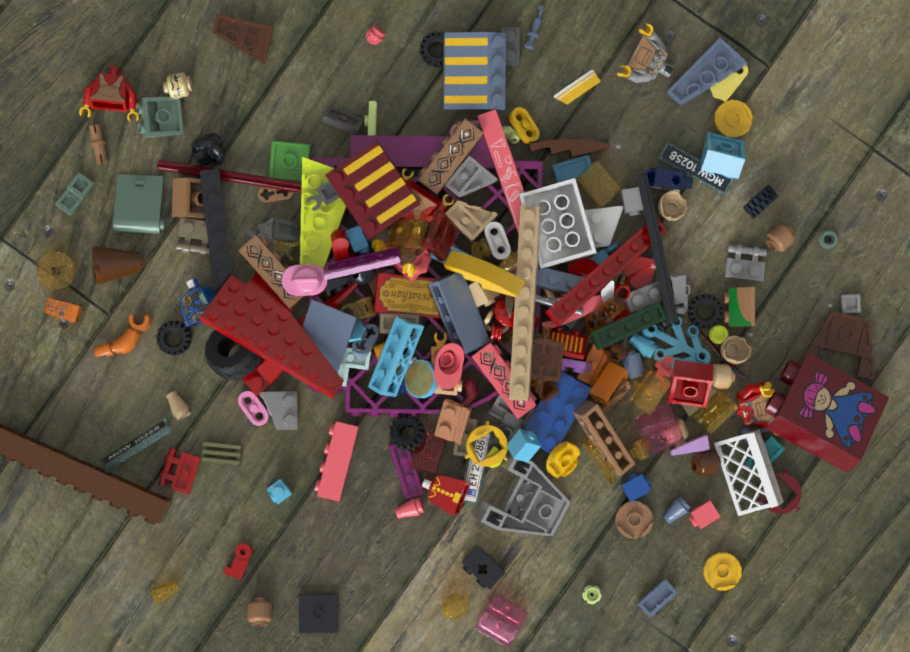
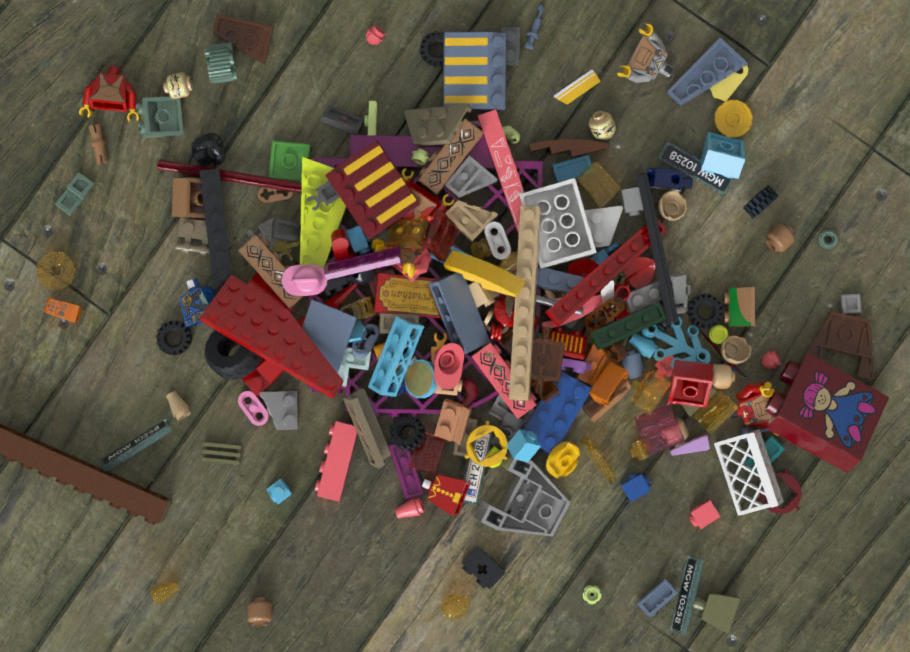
reddish brown cone [92,246,145,285] -> none
orange piece [94,313,152,357] -> none
sand green door [113,174,165,234] -> none
red plate [158,448,201,494] -> none
red leg [223,543,253,580] -> none
black plate [299,594,338,633] -> none
clear pink slope [475,594,529,648] -> none
yellow plate [509,107,540,144] -> none
medium nougat brick [573,401,635,476] -> none
medium nougat tile [615,501,653,539] -> none
sand blue cone [662,496,691,524] -> none
reddish brown head [691,450,721,477] -> none
yellow tile [703,552,742,591] -> none
light grey plate [724,244,767,282] -> none
none -> sand green brick [204,42,238,83]
none -> dark tan panel [343,388,391,469]
none -> dark tan wing [404,104,472,147]
none -> yellowish green plate [411,149,430,166]
none -> tan head [589,111,616,141]
none -> tile [670,555,704,635]
none -> olive torso [691,592,740,634]
none -> coral plate [762,350,781,369]

